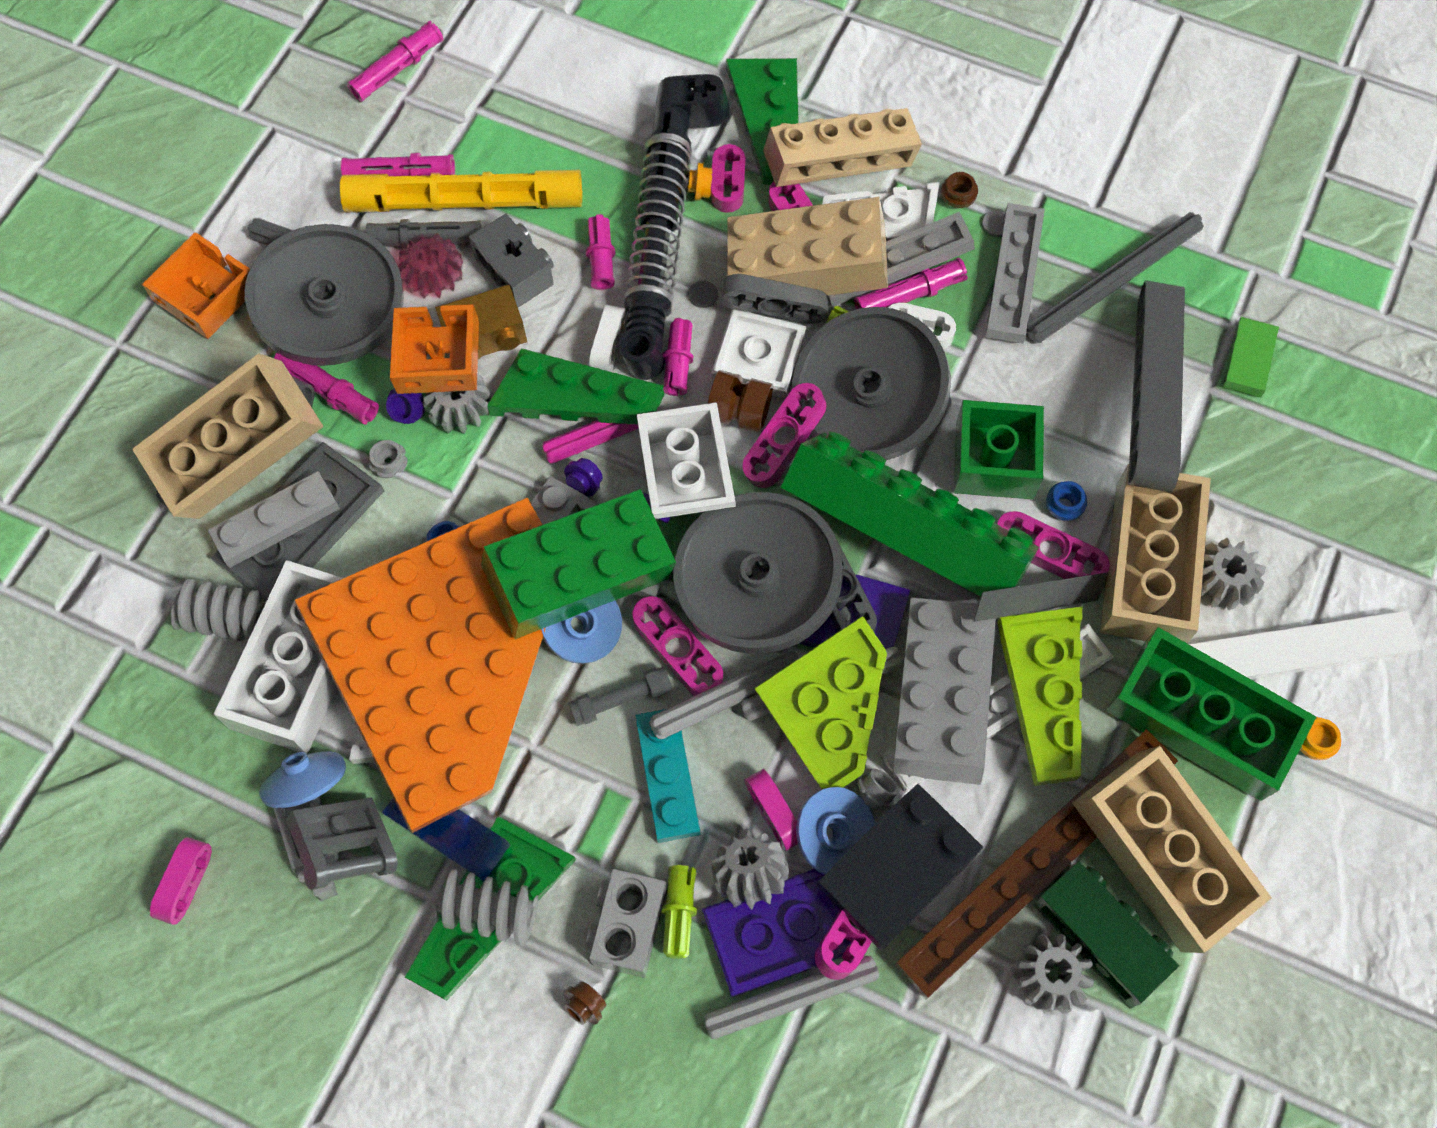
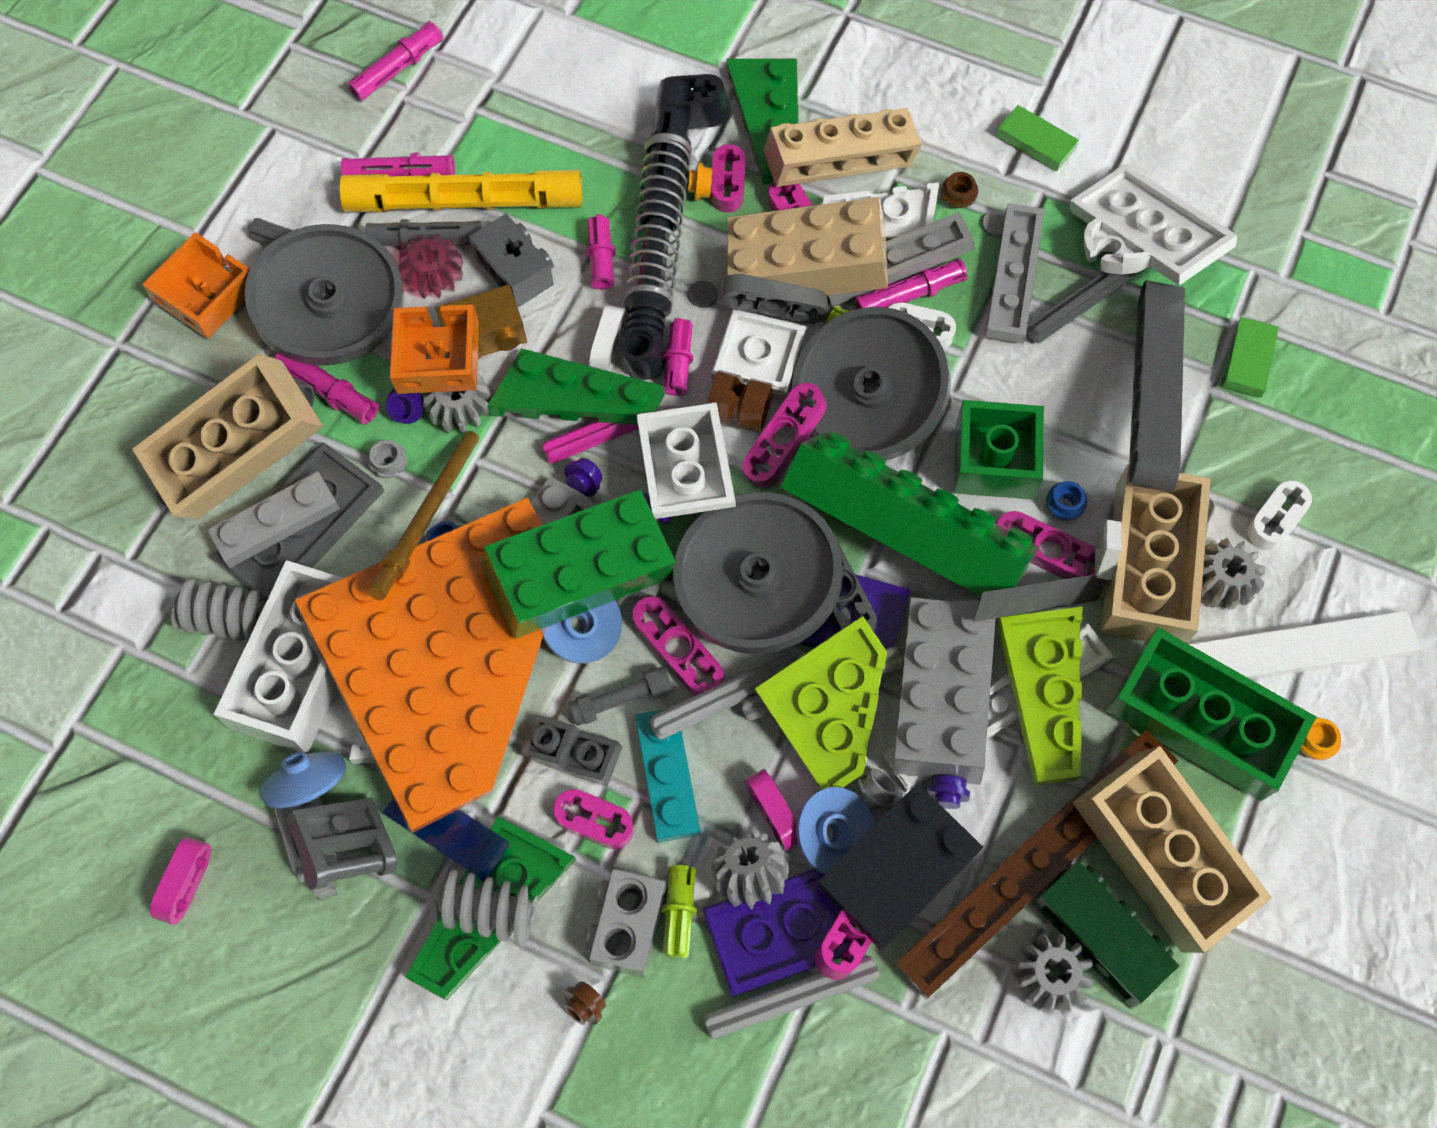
none -> pearl gold bar [369,431,479,601]
none -> dark grey slope [521,715,622,786]
none -> dark pink beam [553,789,634,850]
none -> dark purple plate [926,775,970,809]
none -> bright green tile [996,105,1079,171]
none -> white plate [1070,164,1237,286]
none -> white tile [1095,520,1122,580]
none -> white beam [1248,480,1312,550]

